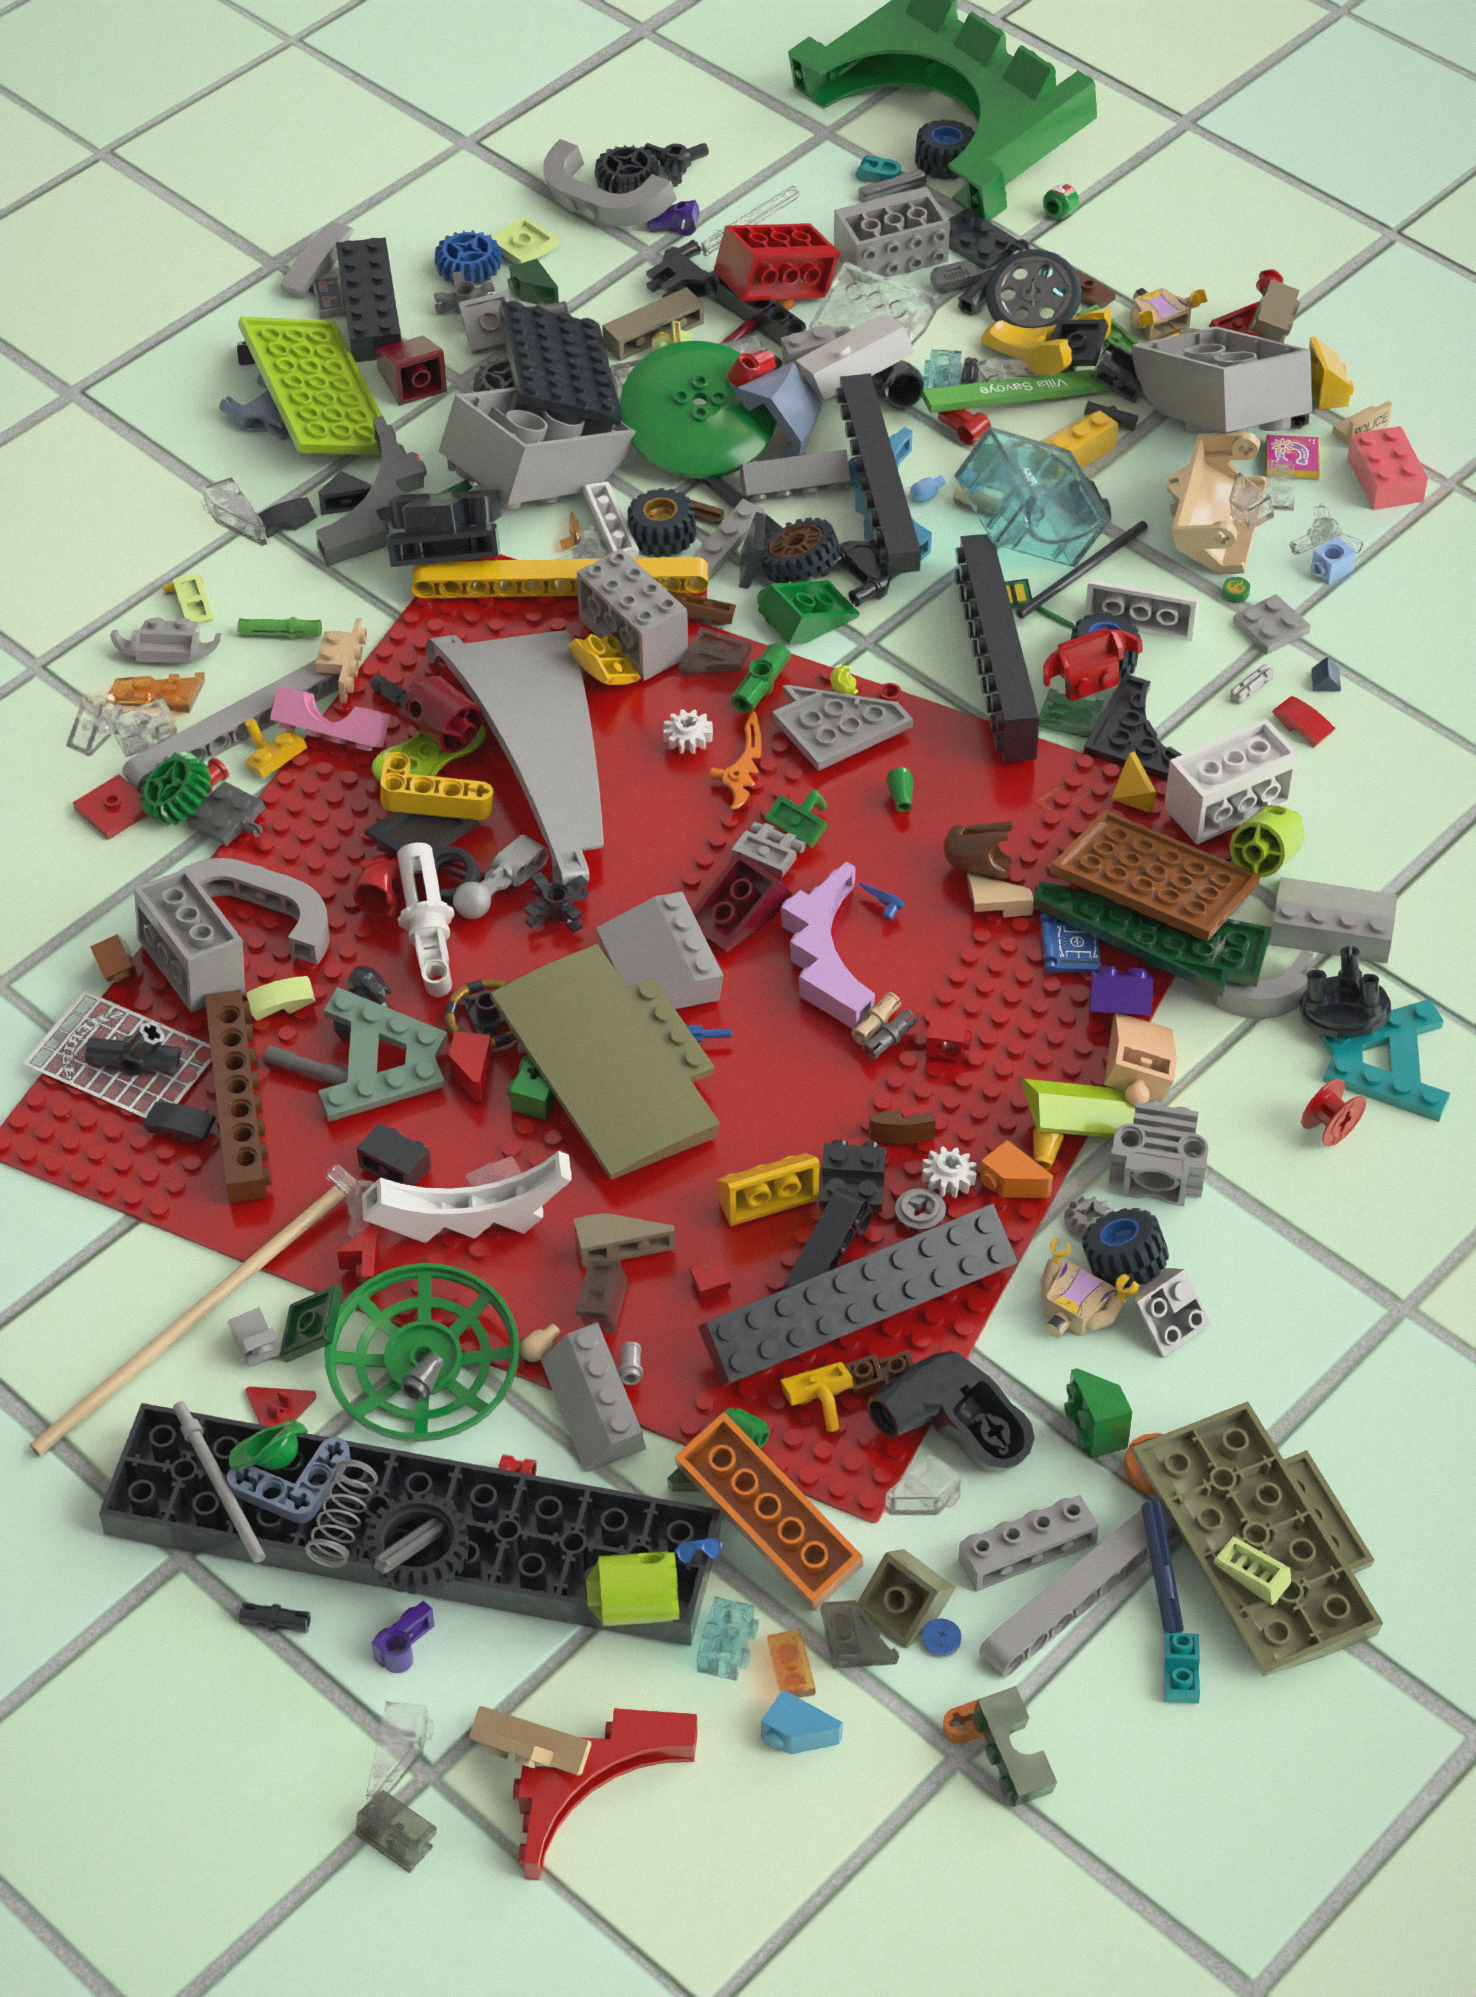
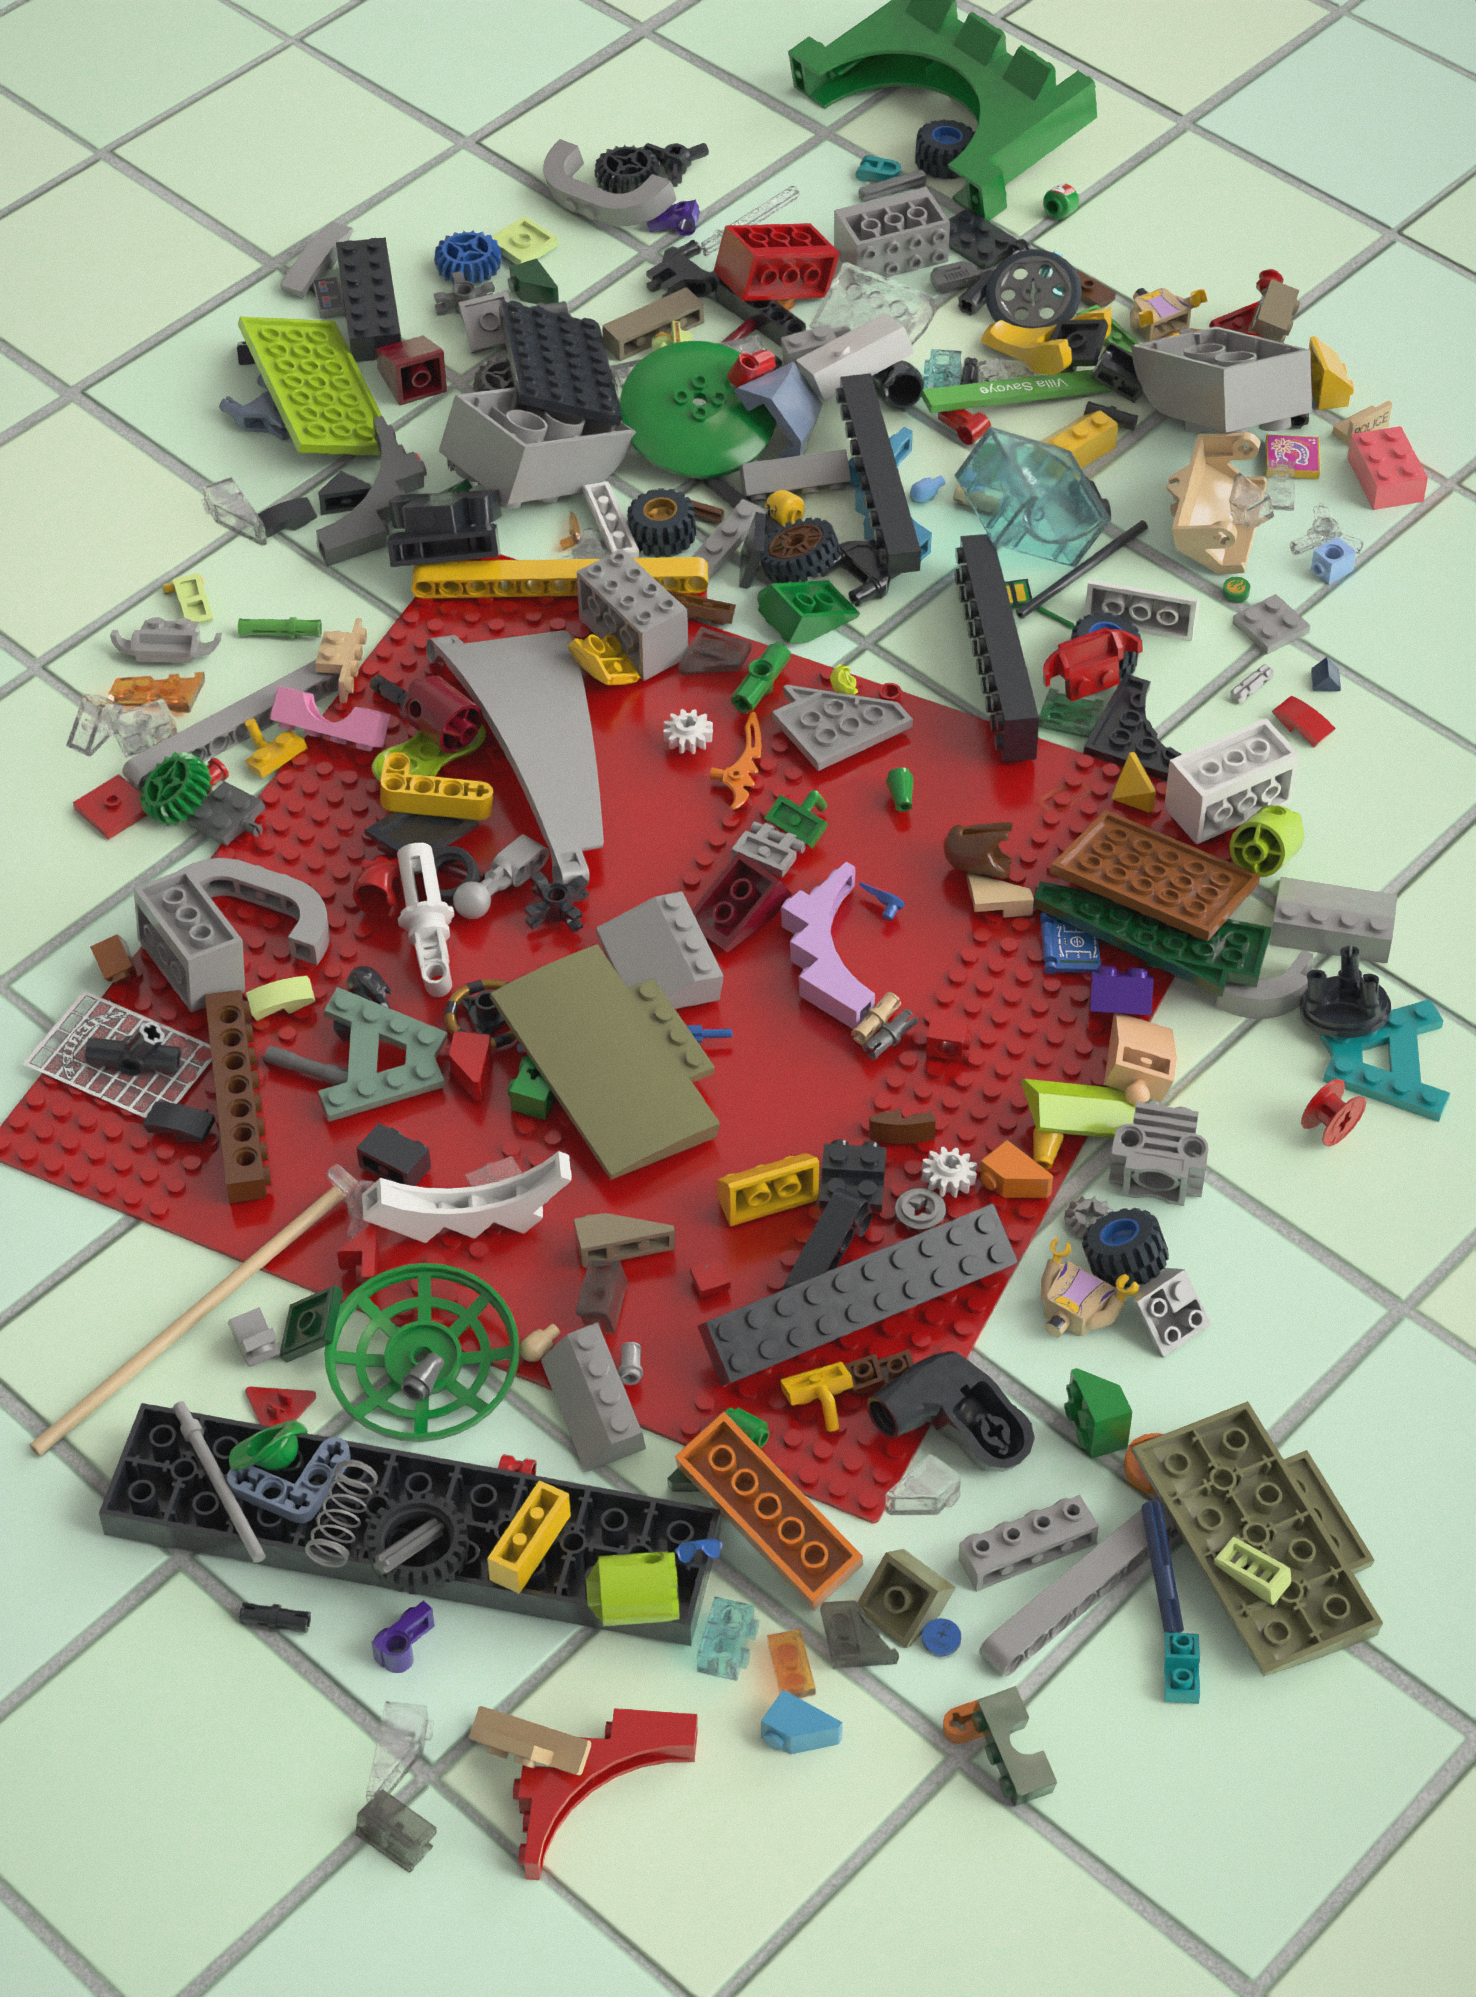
none -> yellow brick [487,1480,571,1594]
none -> yellow head [765,490,805,528]

